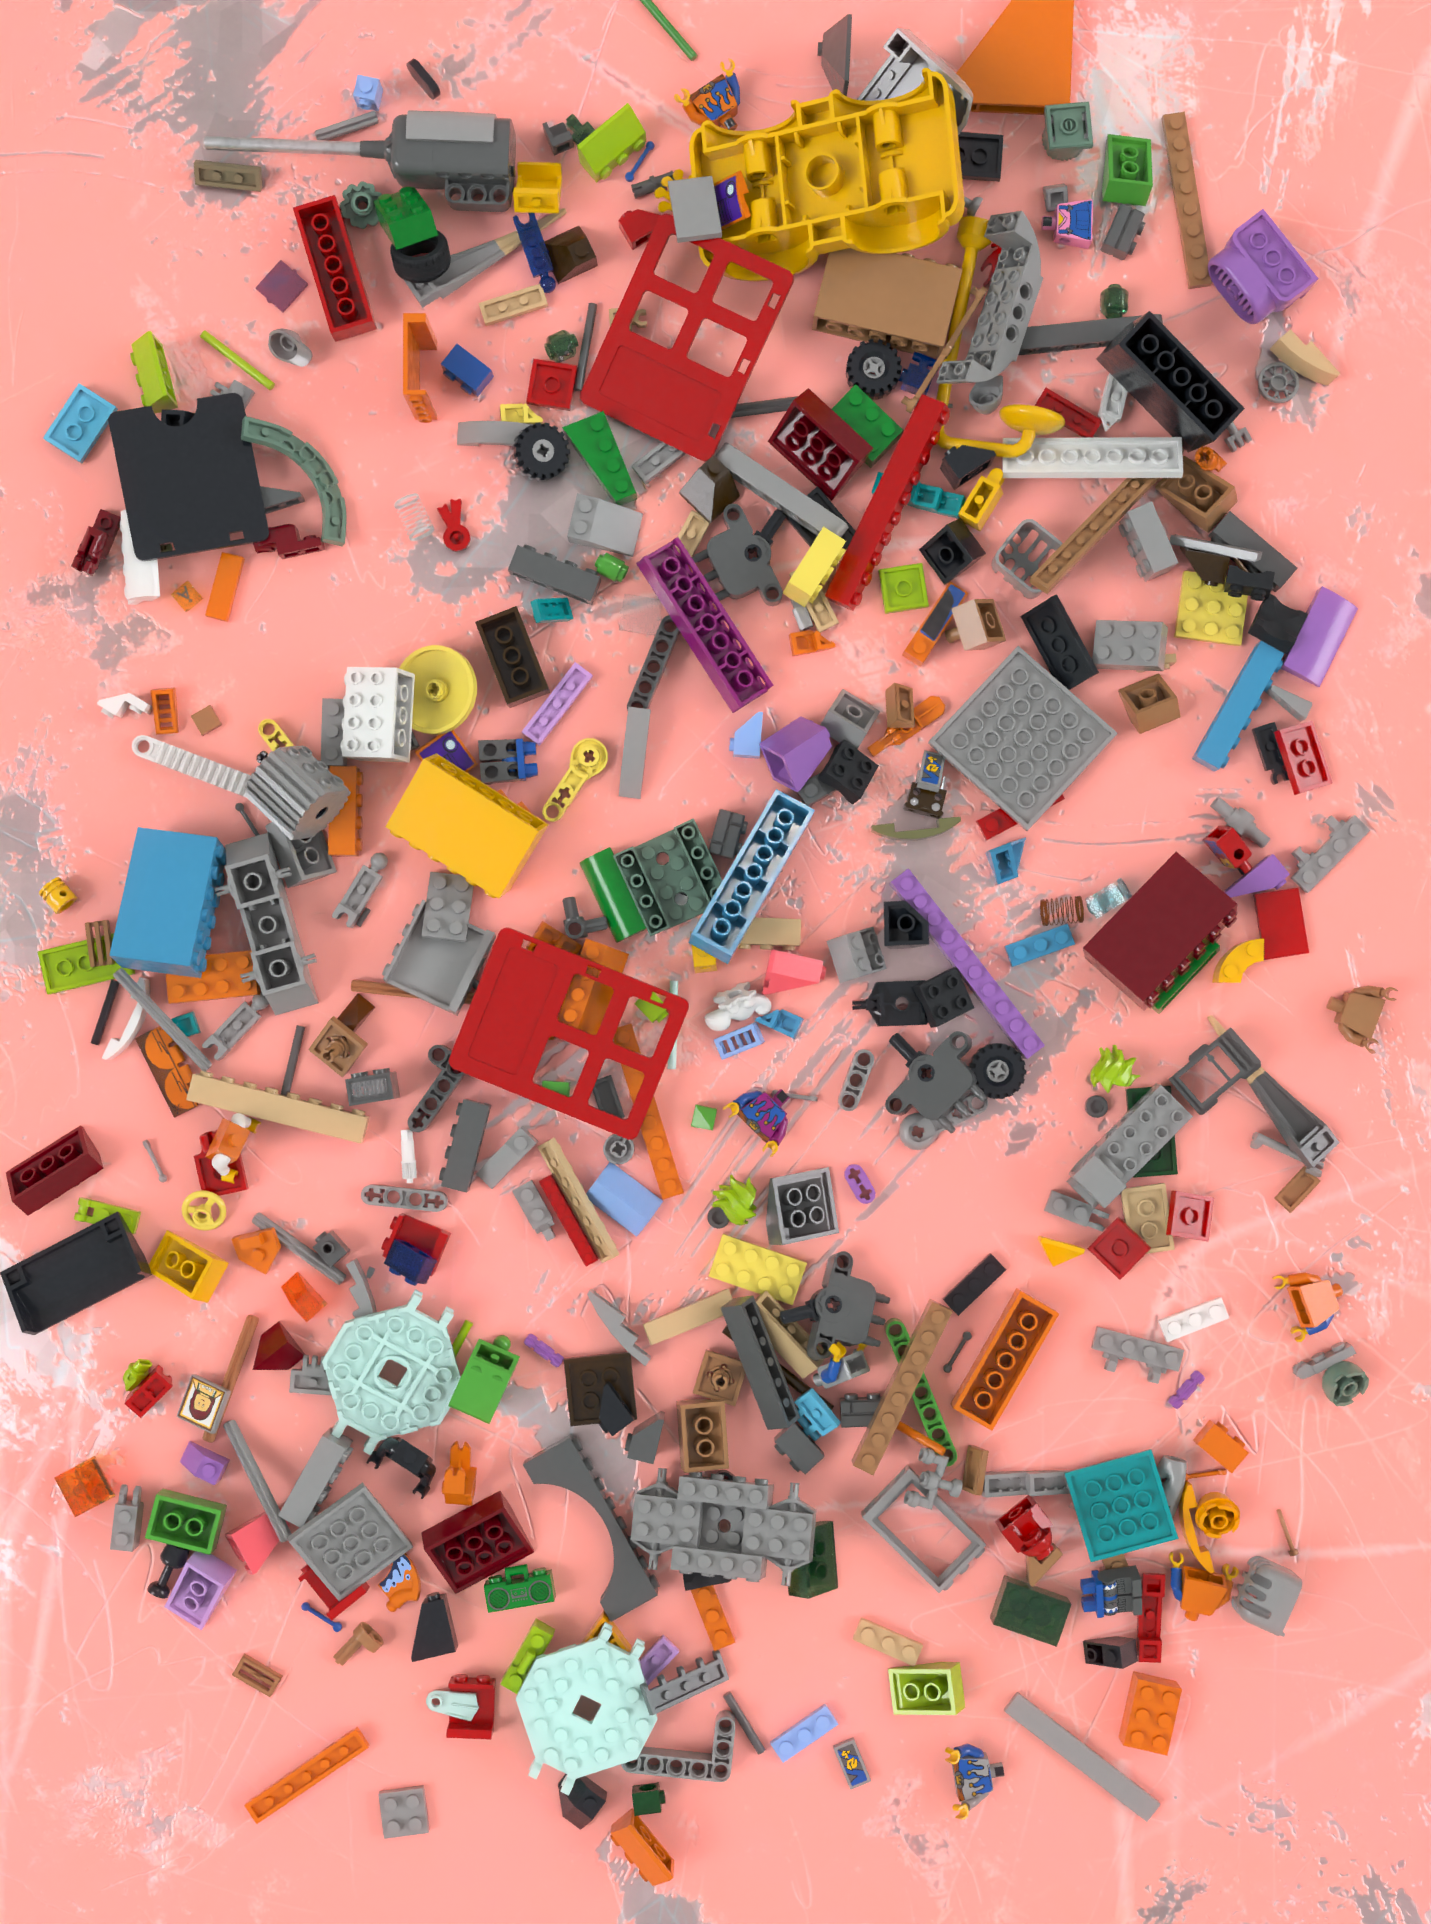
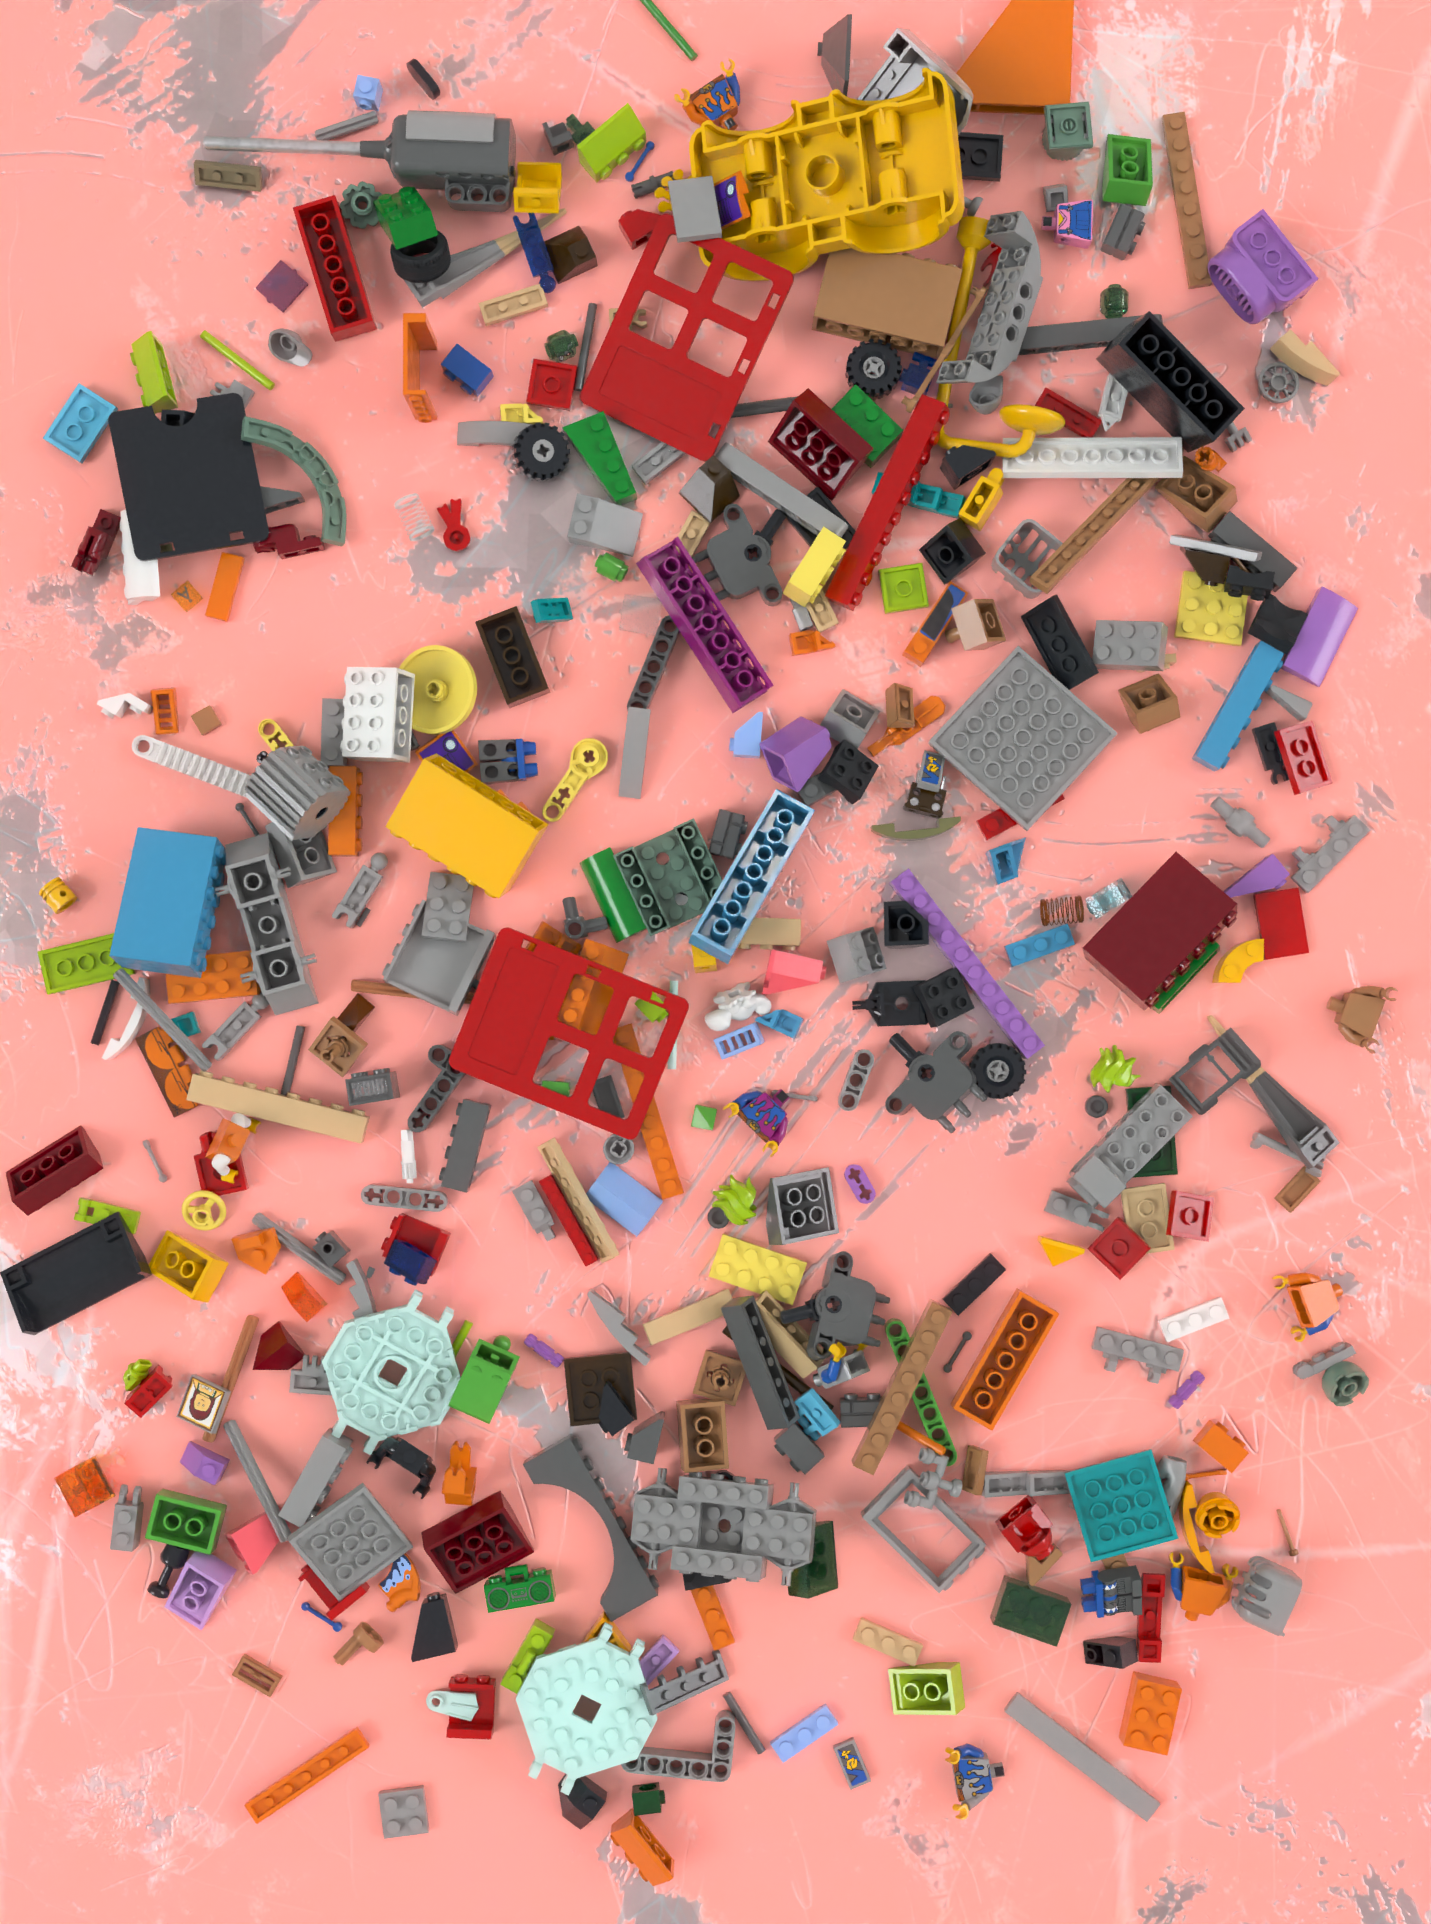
medium nougat tile [85,920,115,967] -> none
light grey slope [476,1126,539,1189] -> none
dark grey brick [508,544,601,605] -> none
lavender plate [522,662,593,746] -> none
light grey beam [899,1094,988,1150] -> none
light grey brick [1119,501,1179,582] -> none
red torso [1203,826,1252,875] -> none

